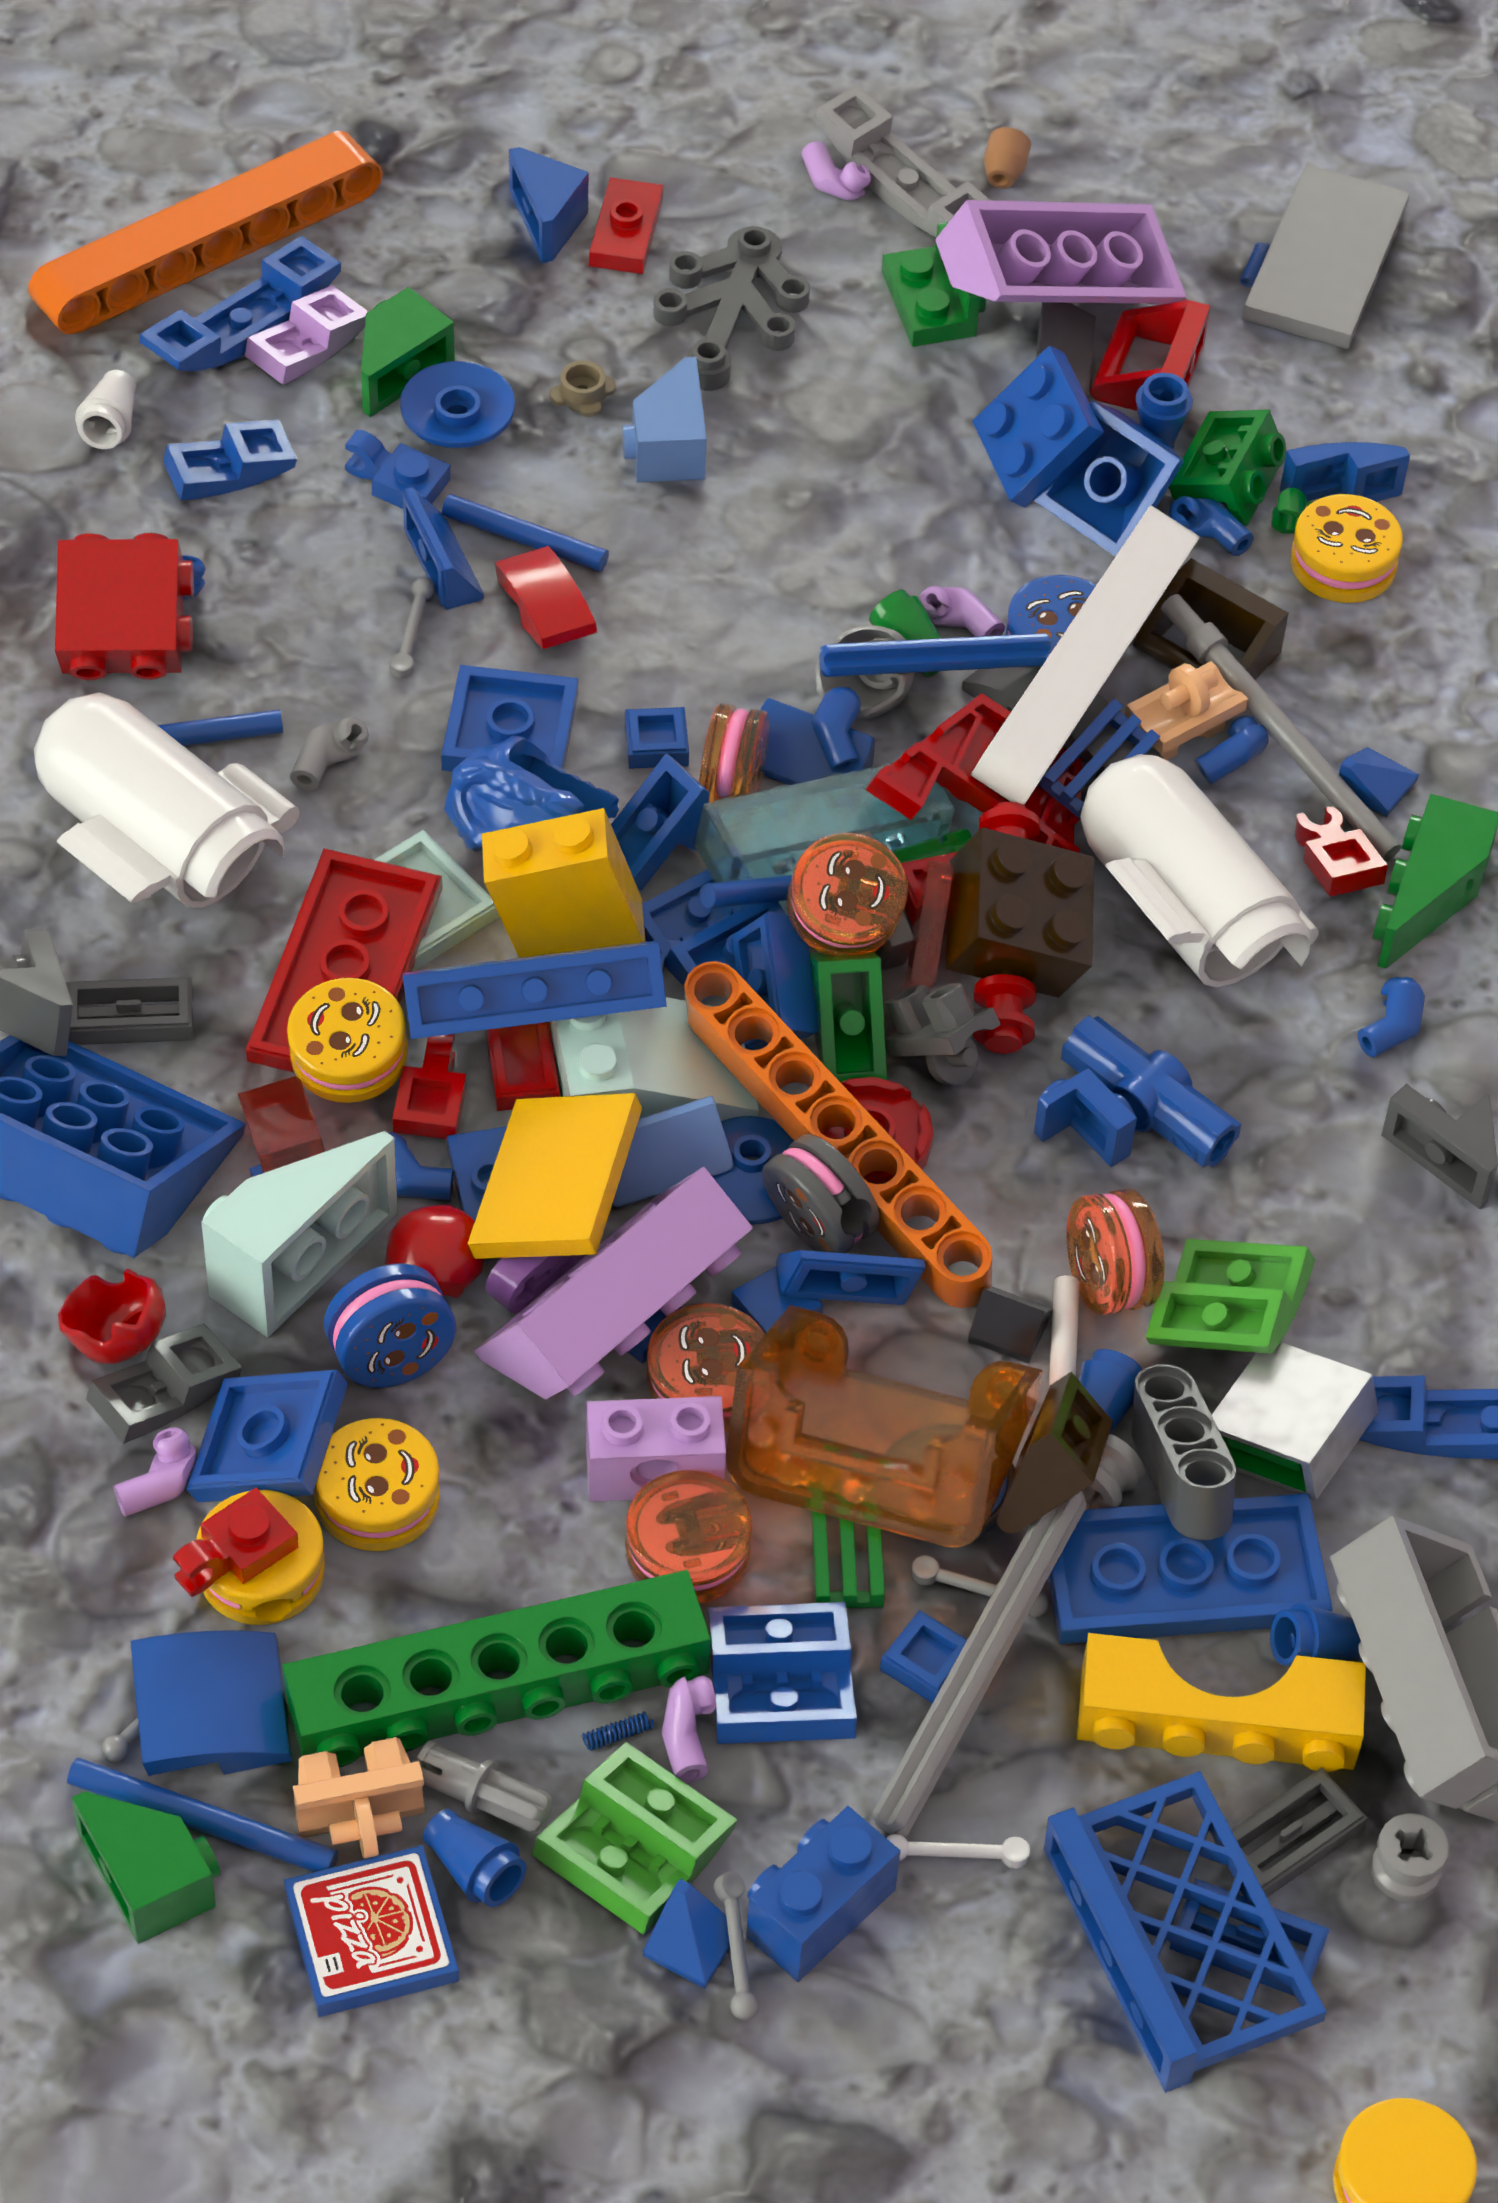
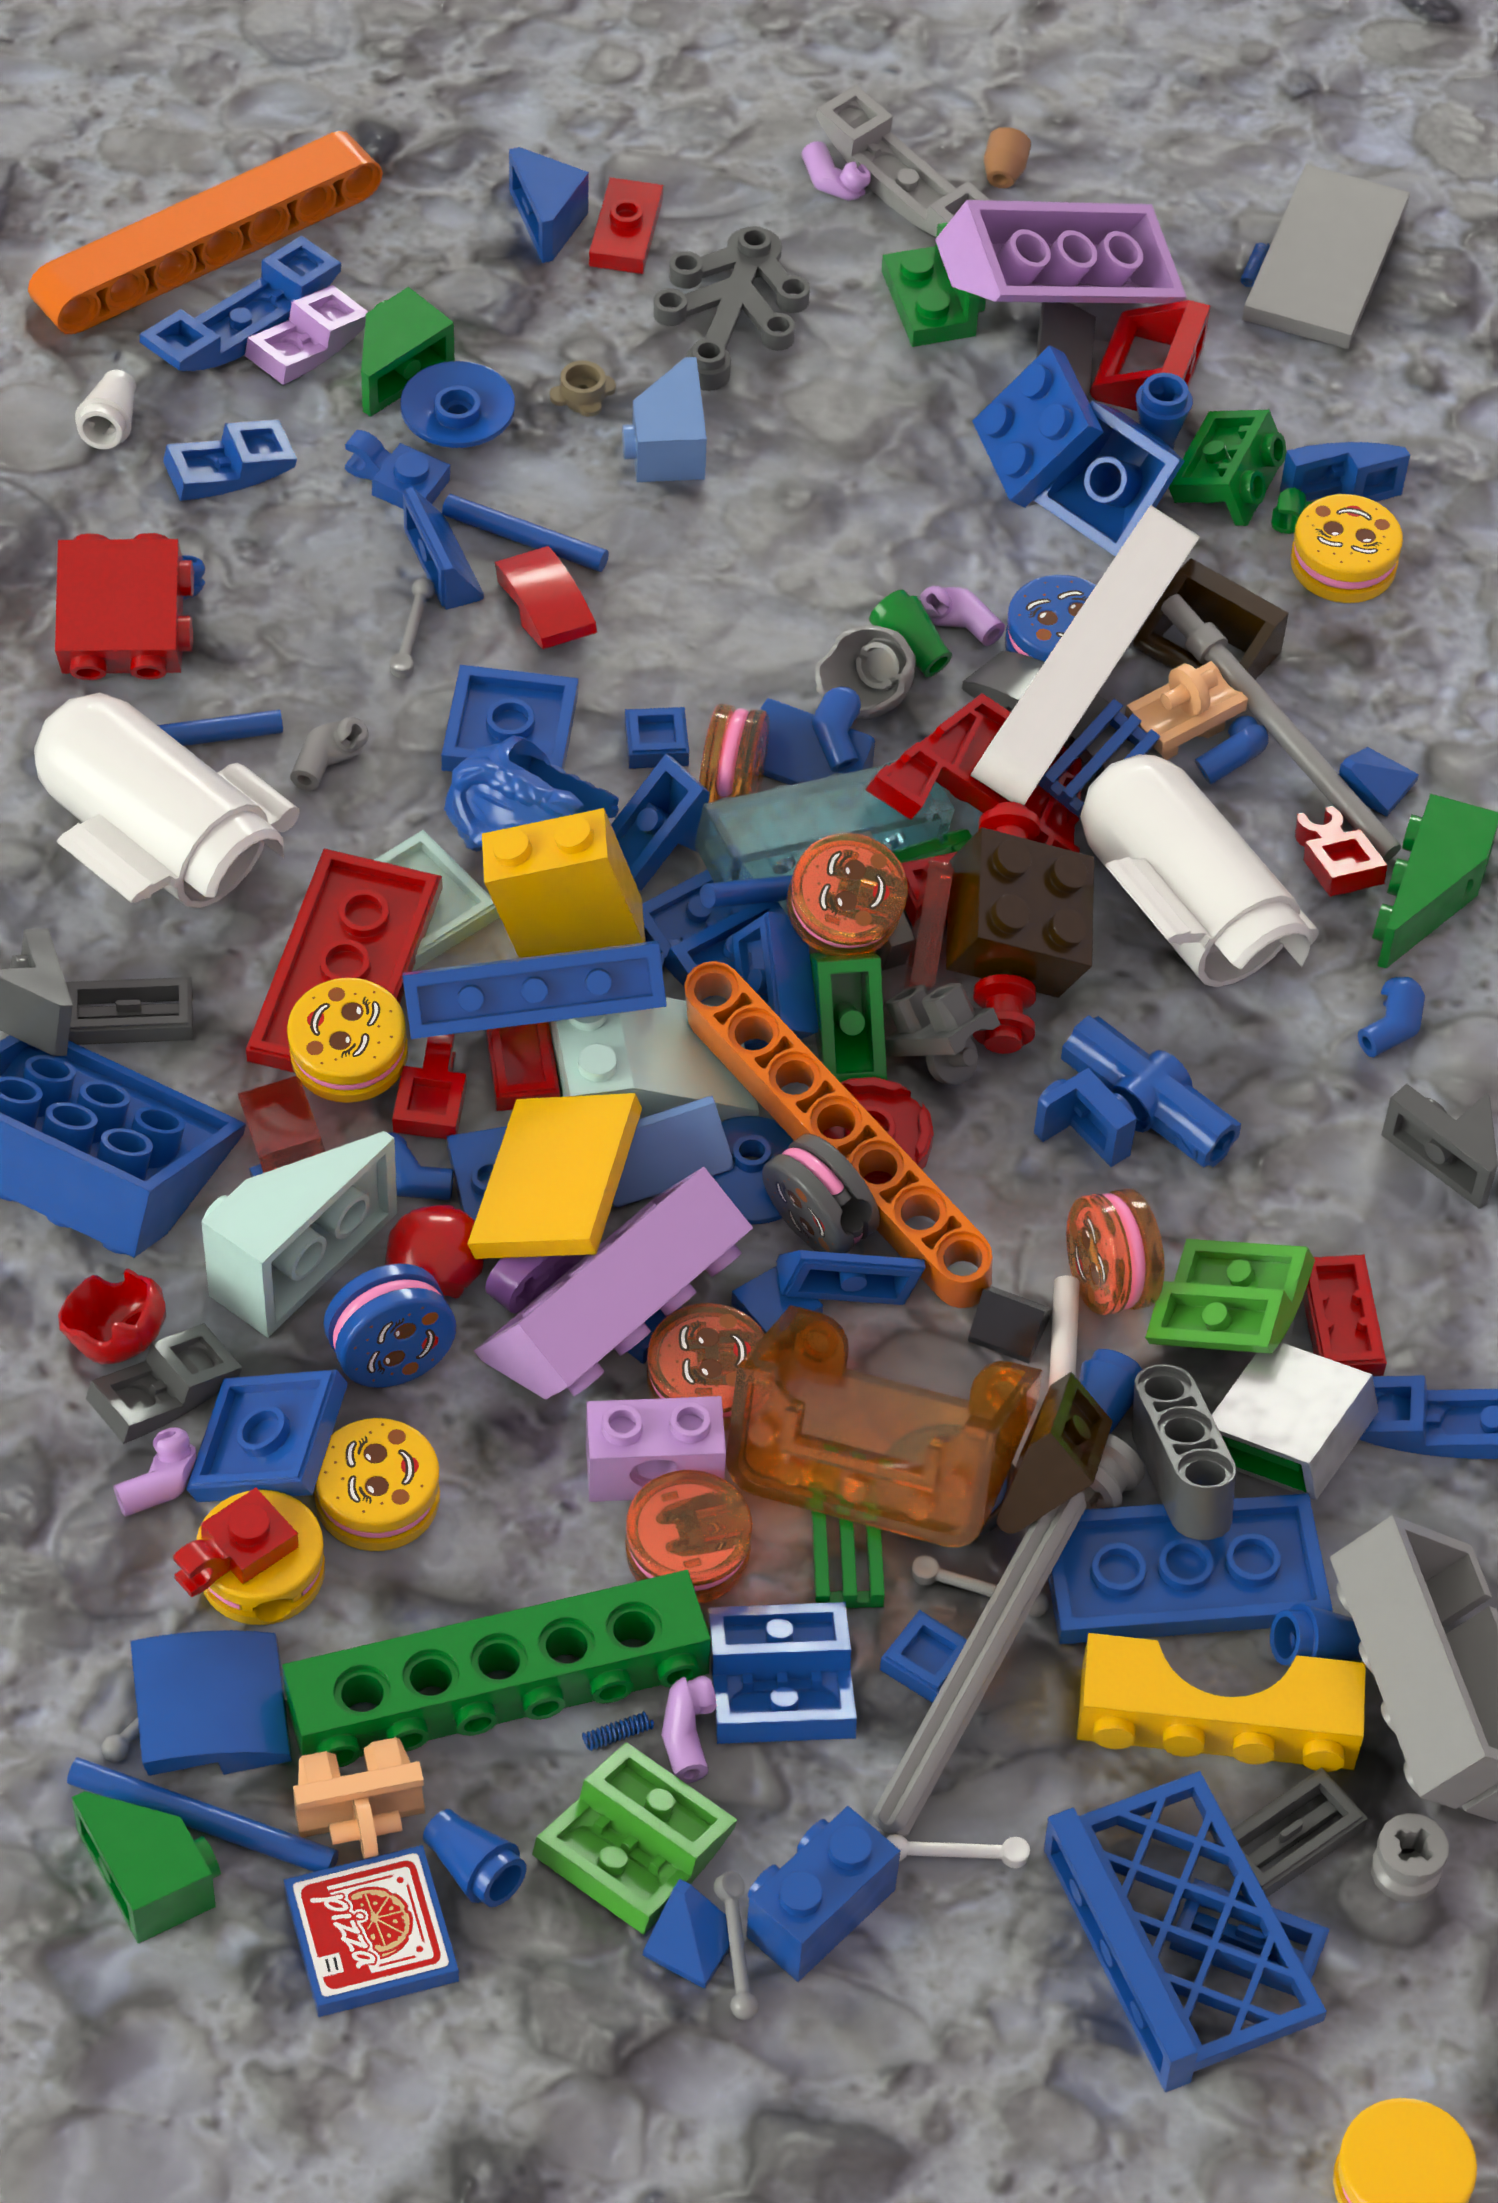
light grey axle [417,1740,551,1832] -> none
blue axle [819,633,1052,677] -> none
blue arm [1169,496,1254,556] -> none
none -> red plate [1303,1254,1387,1376]

